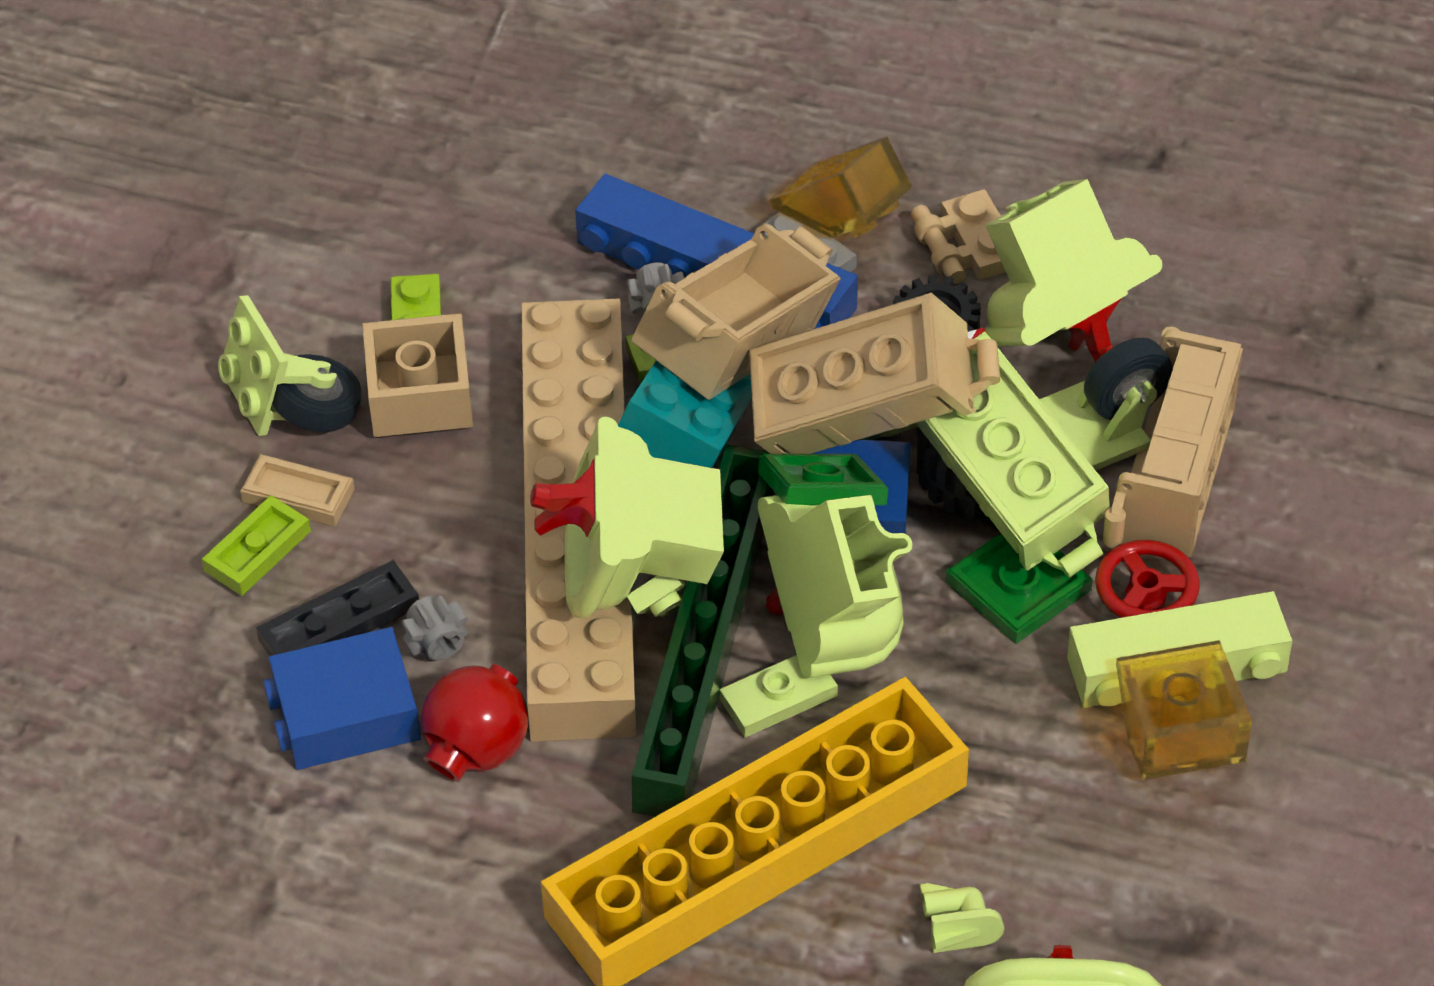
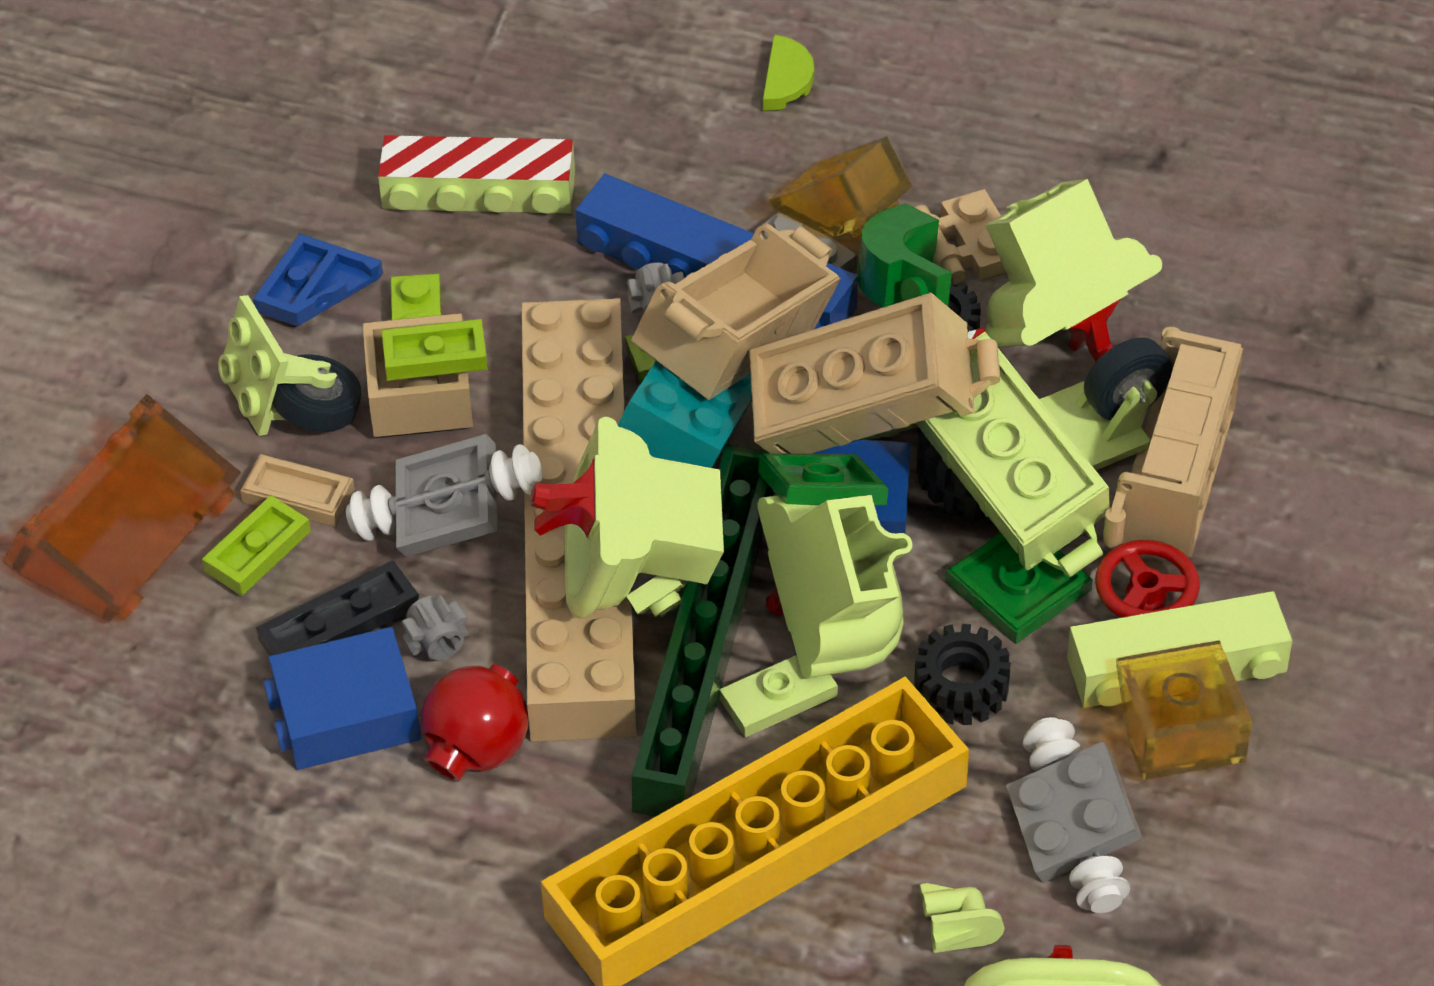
none -> clear orange windscreen [2,394,241,623]
none -> blue wing [253,233,383,326]
none -> light grey plate [346,434,543,557]
none -> brick [378,135,575,214]
none -> lime plate [382,319,488,381]
none -> lime tile [763,34,814,111]
none -> green arch [858,203,952,308]
none -> black tyre [914,624,1011,726]
none -> light grey plate [1006,717,1143,913]

